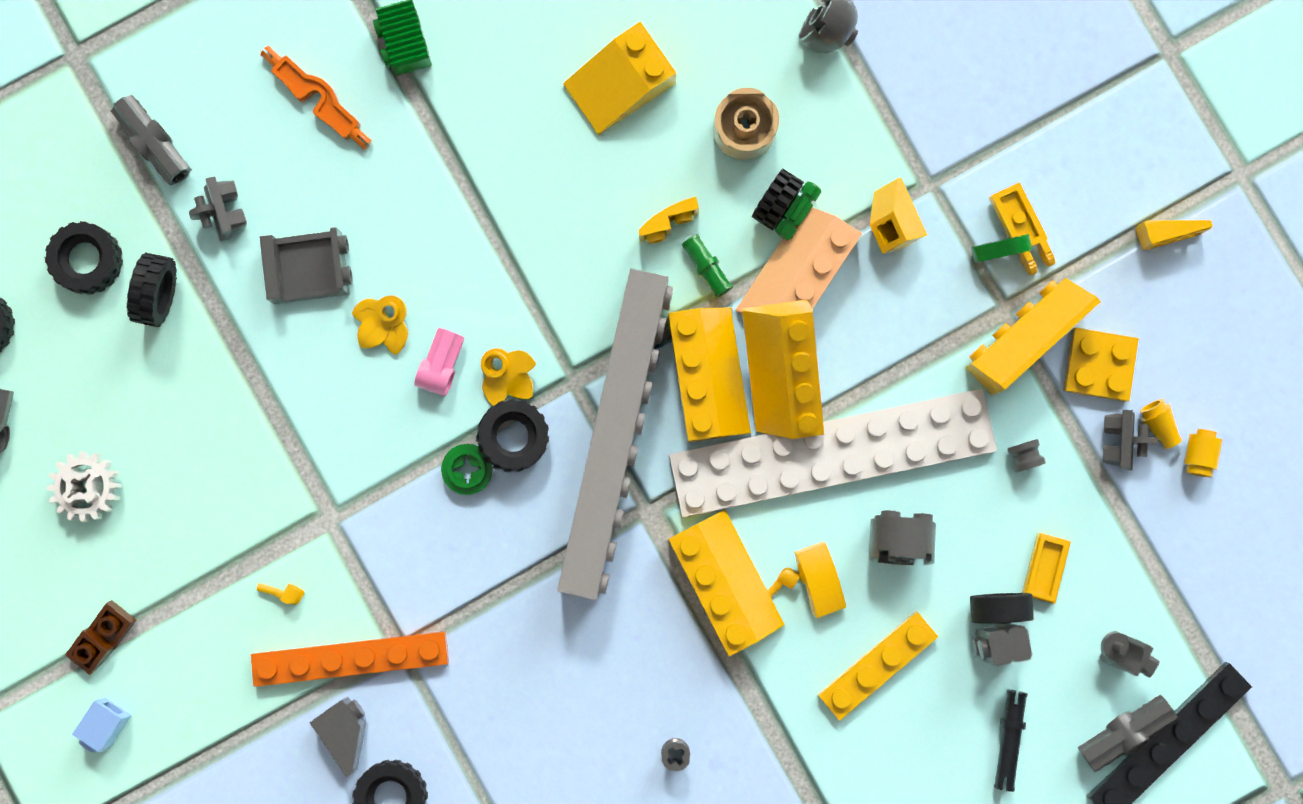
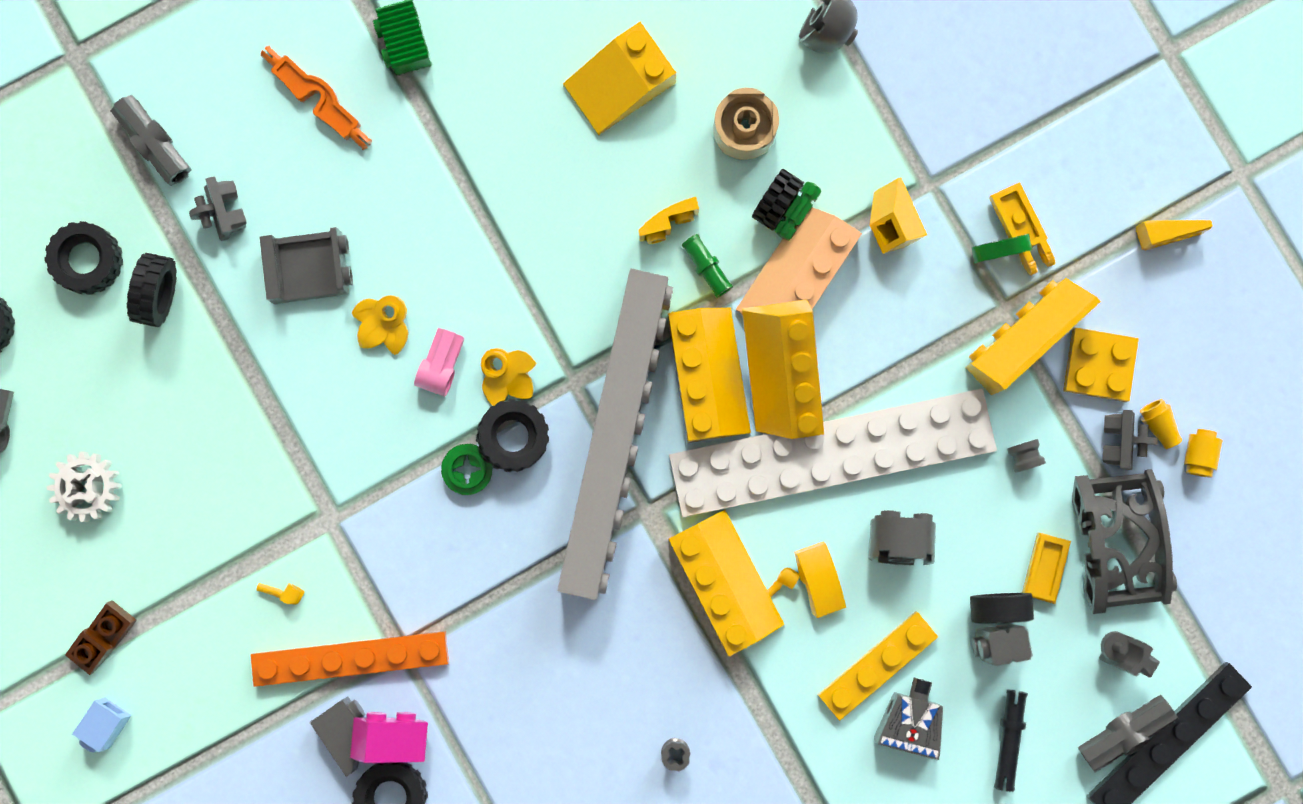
none -> dark pink brick [350,712,428,763]
none -> torso [874,677,943,760]
none -> dark grey fence [1071,469,1177,614]

